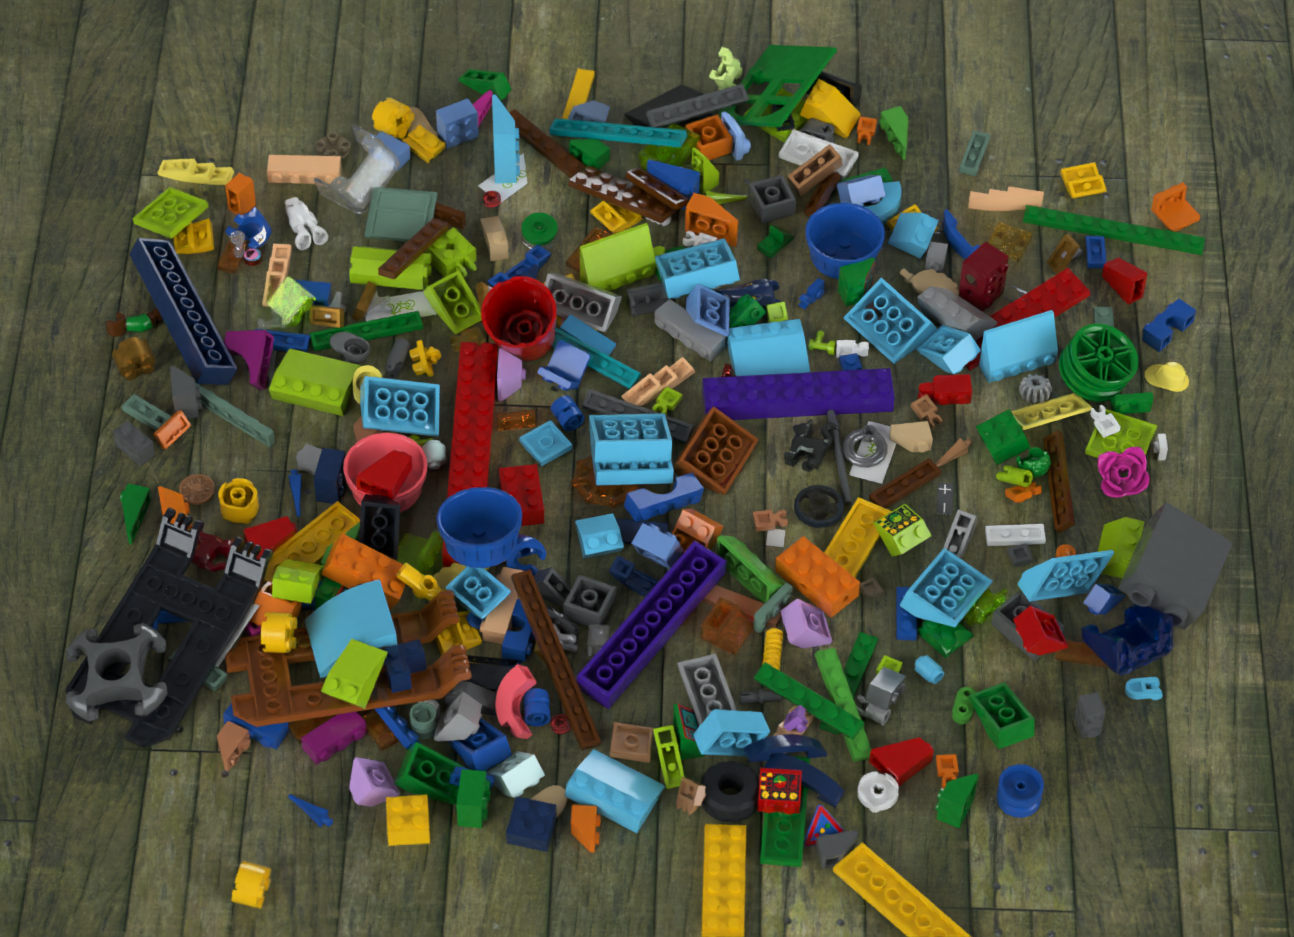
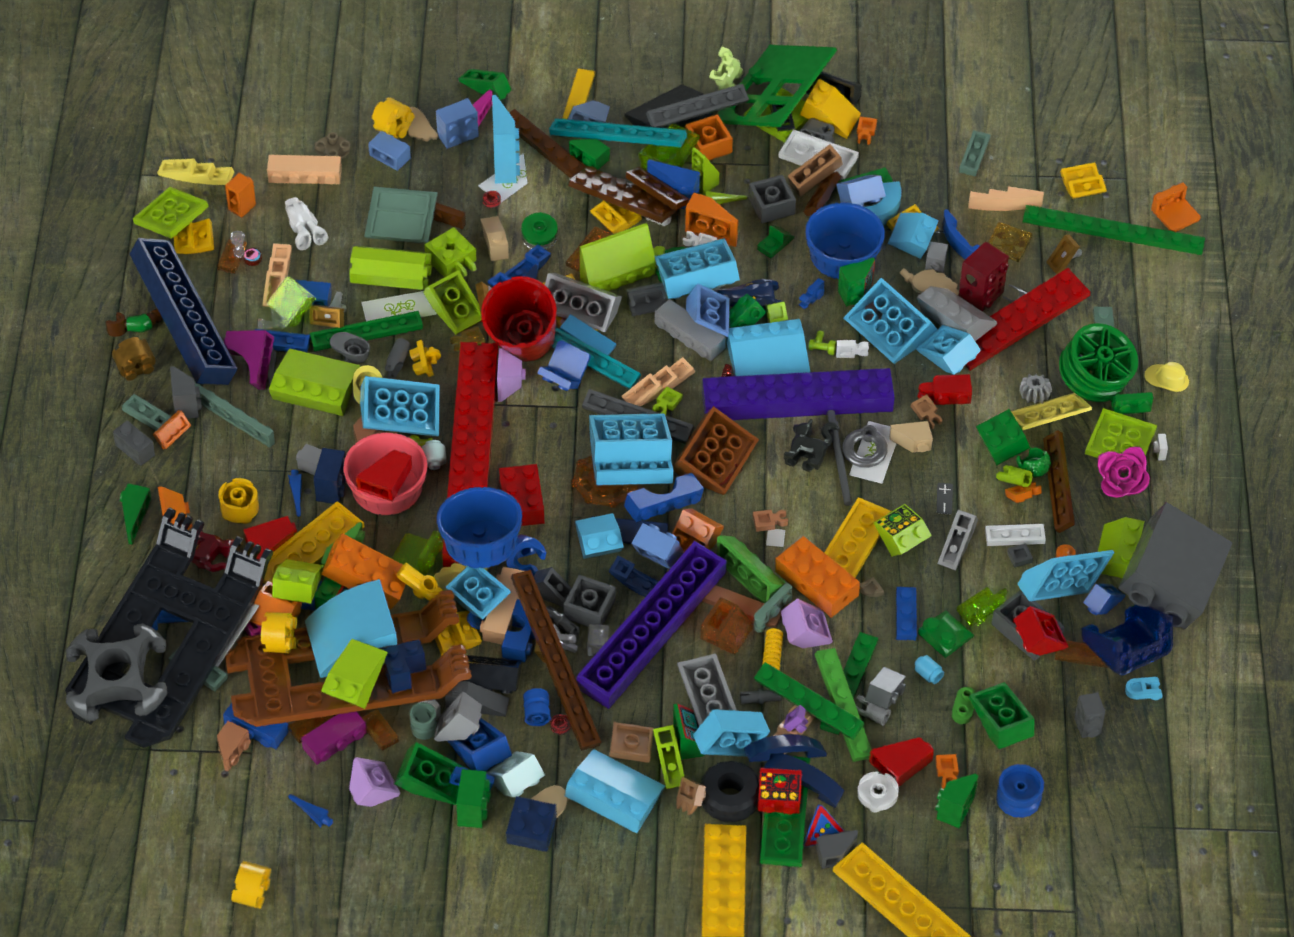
medium nougat wheel [179,474,215,505] -> none
blue piece [225,206,272,249] -> none
clear windscreen [314,125,400,214] -> none
piece [352,281,392,321] -> none
black slope [359,494,401,561] -> none
blue plate [375,706,421,749] -> none
reddish brown plate [378,218,449,280] -> none
yellow brick [386,795,430,846] -> none
yellow plate [402,124,446,163] -> none
coral arch [495,664,537,739] -> none
clear orange plate [497,409,536,431] -> none
medium azure plate [519,420,572,467] -> none
blue wheel [551,395,585,431] -> none
orange slope [571,805,601,852] -> none
light blue slope [721,112,751,161] -> none
clear smoke wheel [794,485,844,528] -> none
blue plate [839,353,862,371] -> none
reddish brown plate [869,458,941,509] -> none
lime plate [876,655,903,674] -> none
bright green slope [879,106,908,160] -> none
medium azure slope [900,548,993,627] -> none
medium nougat piece [935,438,973,468] -> none
medium azure slope [979,310,1058,383] -> none
blue plate [1085,236,1106,268] -> none
white plate [1090,405,1121,437] -> none
red slope [1102,257,1147,305] -> none
blue arch [1142,298,1196,352] -> none

